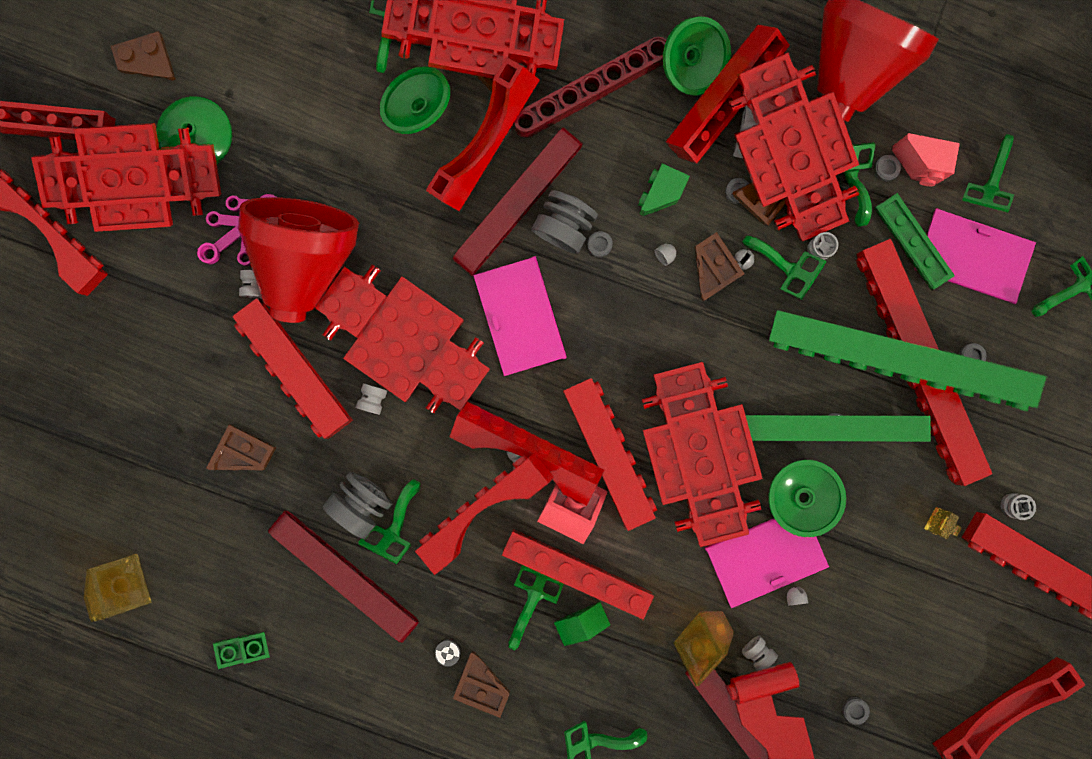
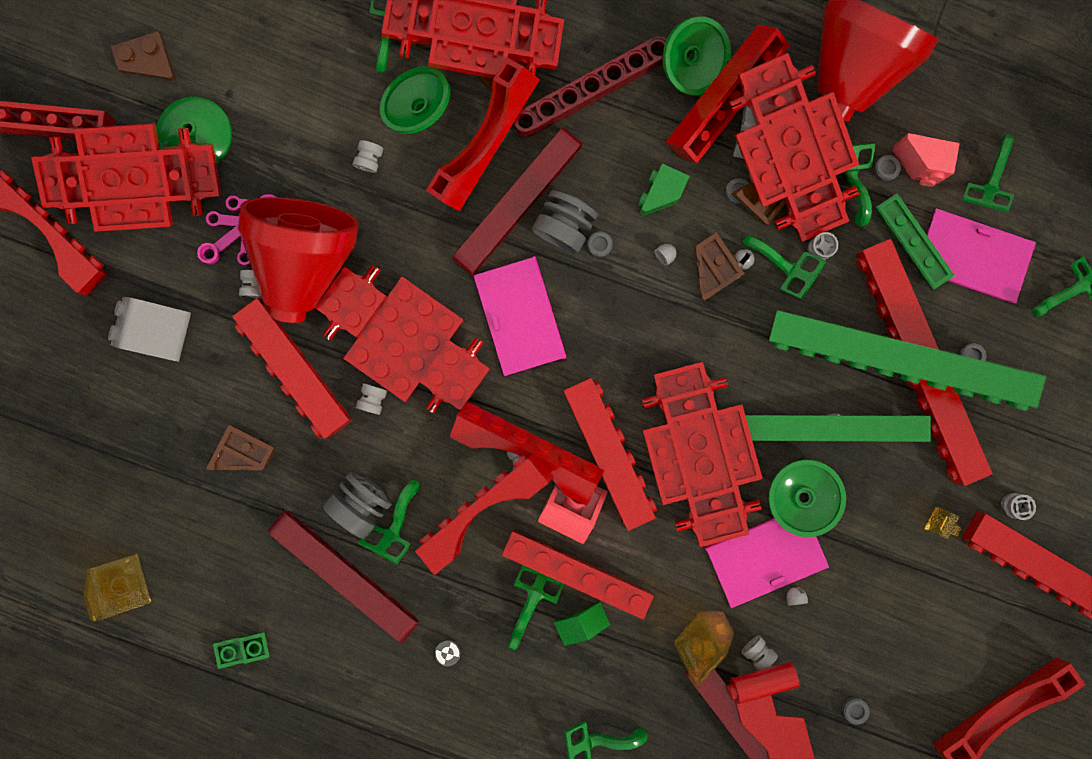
reddish brown wing [453,651,510,718] -> none
none -> light grey piece [108,297,191,362]
none -> light grey wheel [352,140,384,173]

